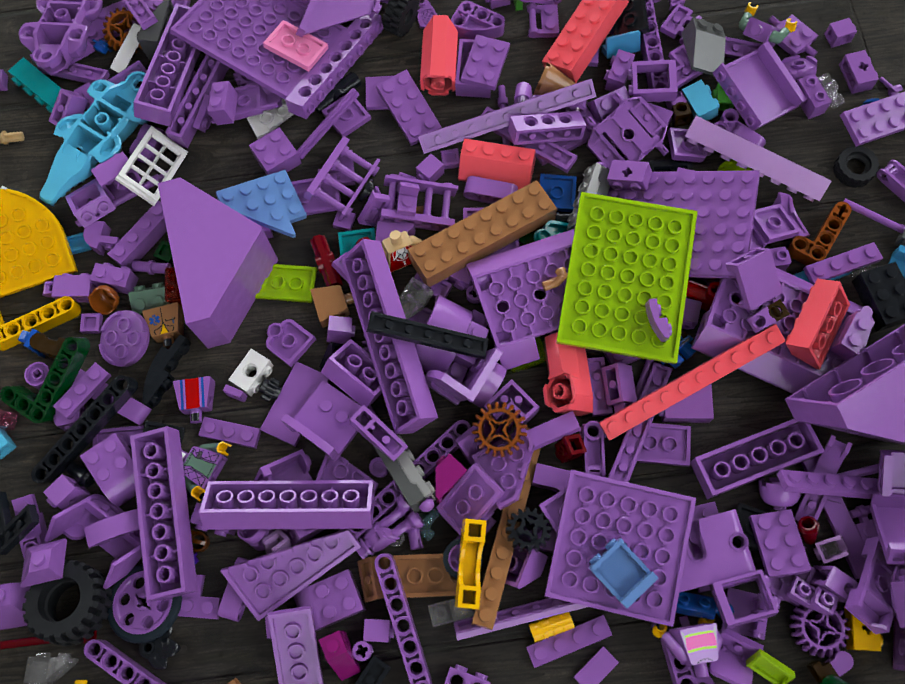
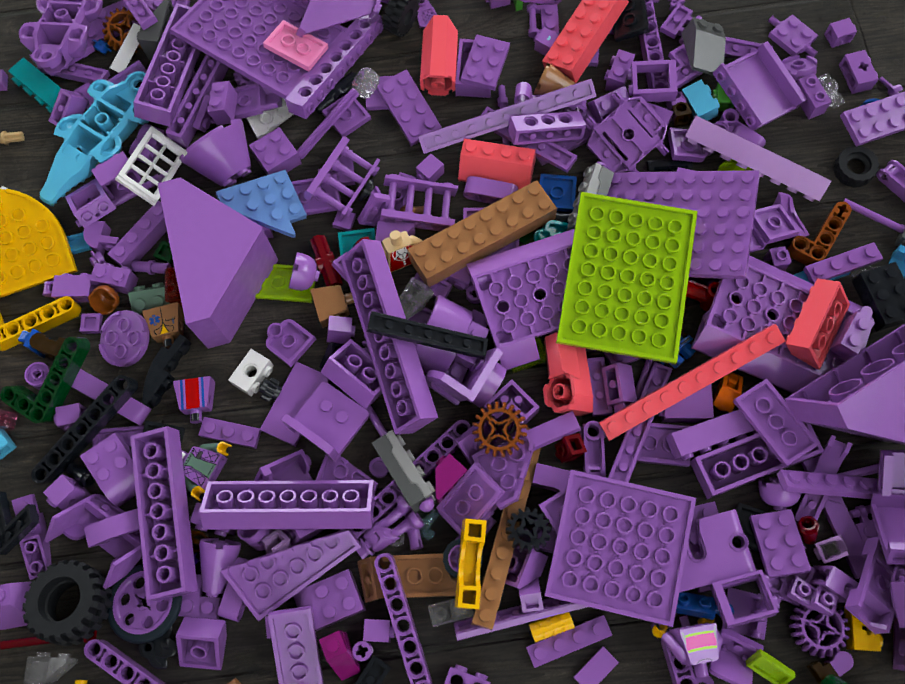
medium lavender slope [20,538,67,588] -> none
medium lavender plate [53,362,111,420] -> none
medium lavender tile [223,385,248,402] -> none
medium lavender slope [349,405,408,462] -> none
medium lavender slope [396,181,419,217] -> none
medium lavender tile [440,148,460,169] -> none
medium lavender beam [451,1,505,40] -> none
medium nougat arm [542,267,568,291] -> none
medium blue panel [588,538,658,609] -> none
dark azure panel [602,30,641,59] -> none
medium lavender brick [607,160,652,192] -> none
medium lavender slope [645,298,672,342] -> none
medium lavender window [682,298,702,330] -> none
medium lavender panel [725,247,783,311] -> none
torso [739,2,797,47] -> none
leg [747,299,790,333] -> none
none -> medium lavender plate [89,251,106,267]
none -> medium lavender slope [176,617,227,670]
none -> medium lavender cone [179,119,252,187]
none -> medium lavender cone [199,538,241,597]
none -> medium lavender cylinder [289,252,320,291]
none -> clear gear [351,67,380,99]
none -> medium lavender brick [519,578,544,613]
none -> medium lavender brick [534,27,559,56]
none -> medium lavender brick [665,410,757,461]
none -> orange slope [713,372,743,412]
none -> medium lavender plate [733,379,820,468]

